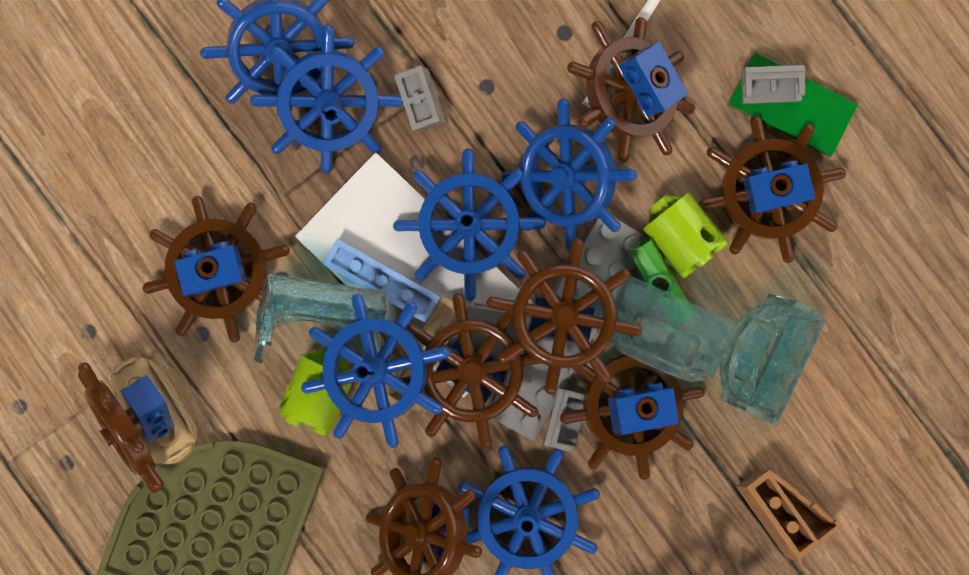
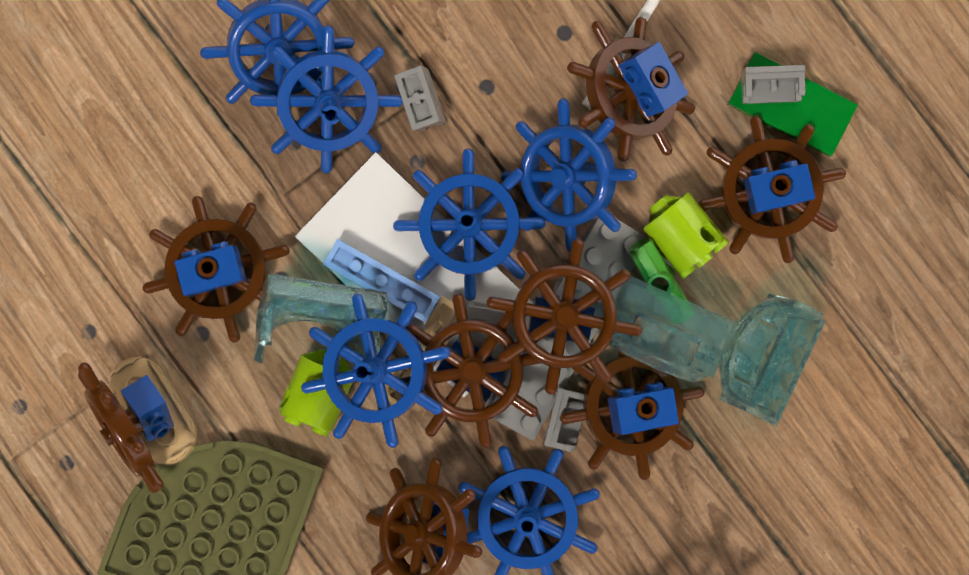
medium nougat wedge [736,470,844,561] -> none

